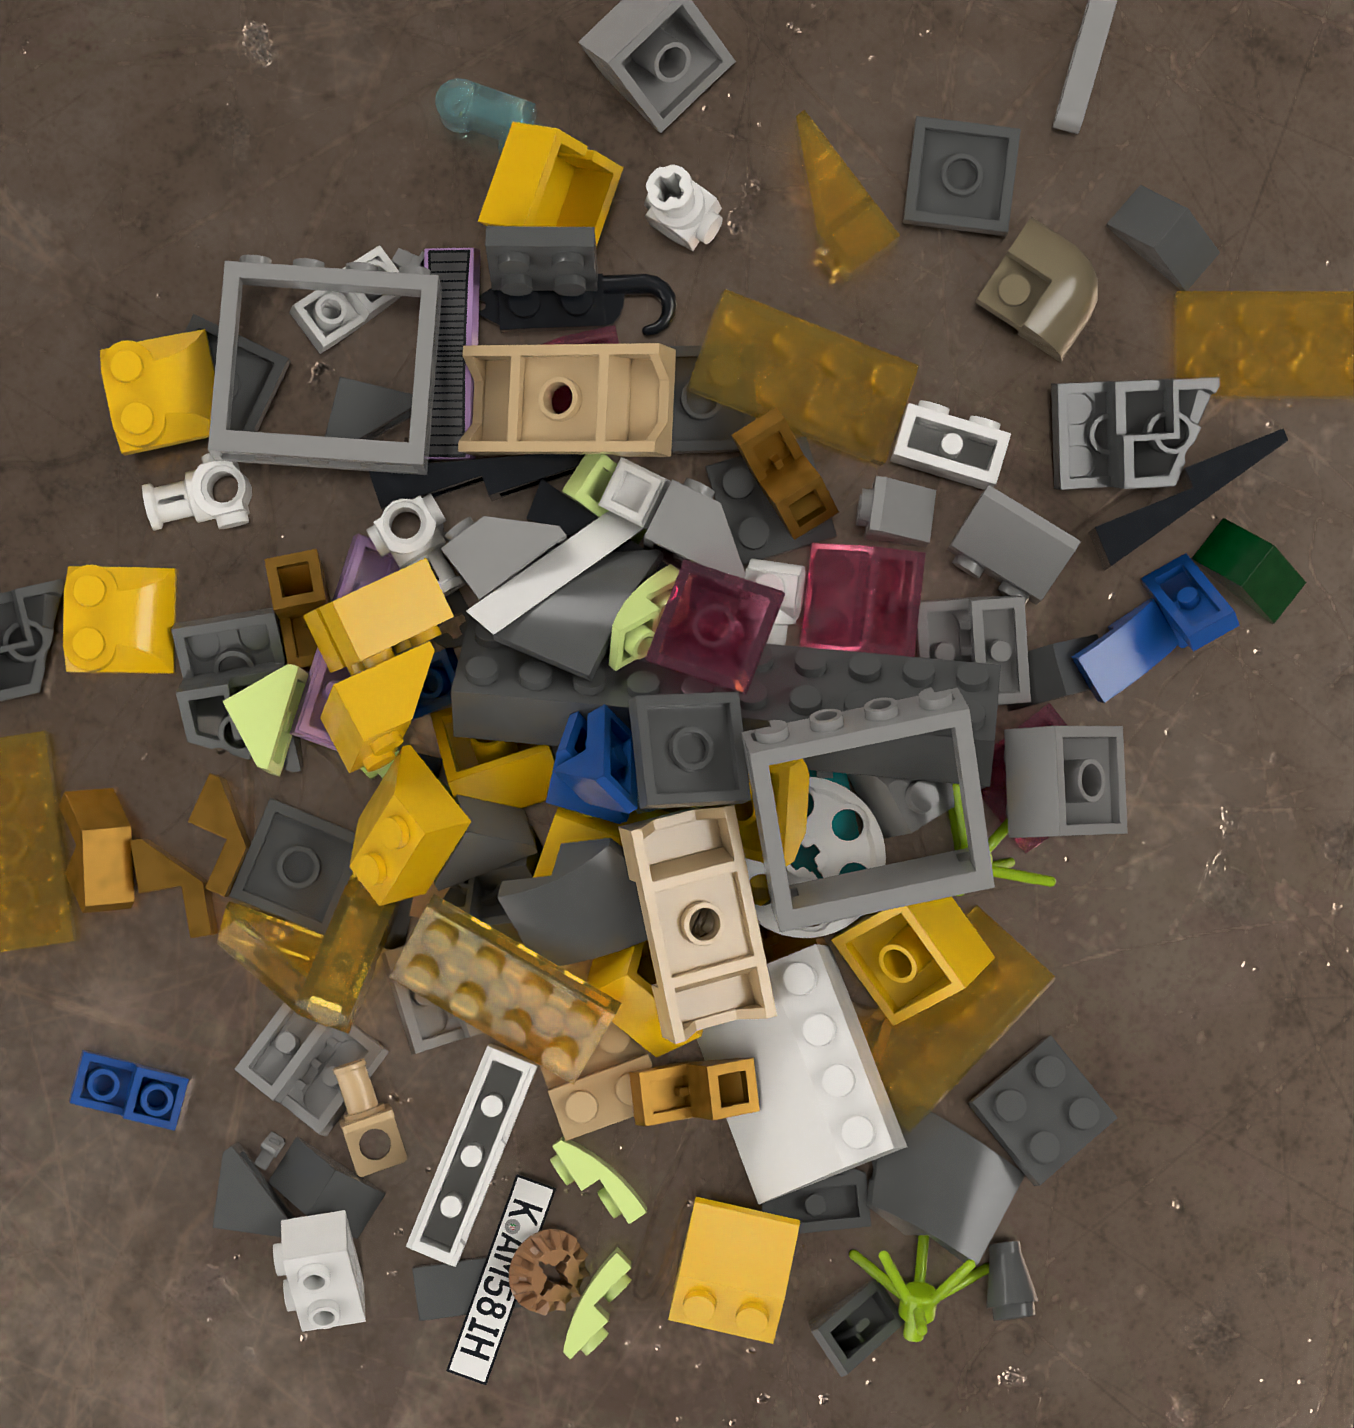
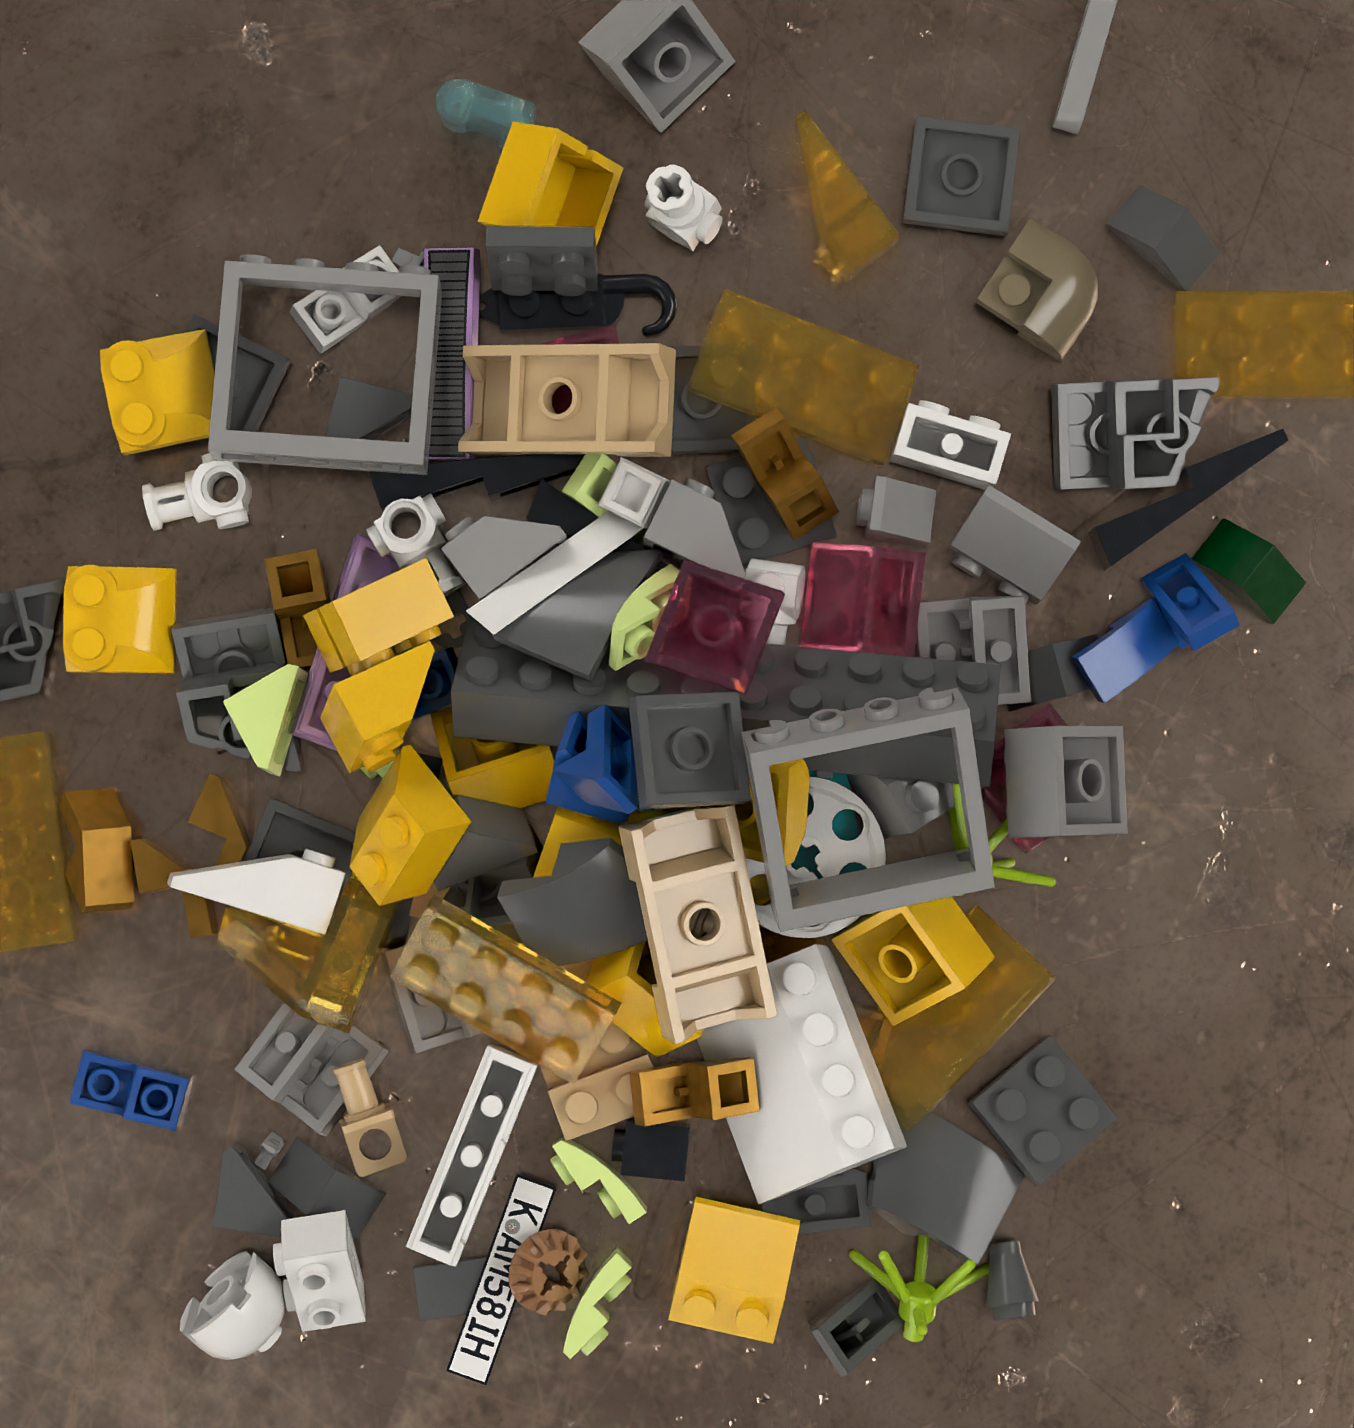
none -> white slope [167,848,346,935]
none -> white cylinder [180,1251,285,1360]
none -> black brick [611,1118,690,1181]

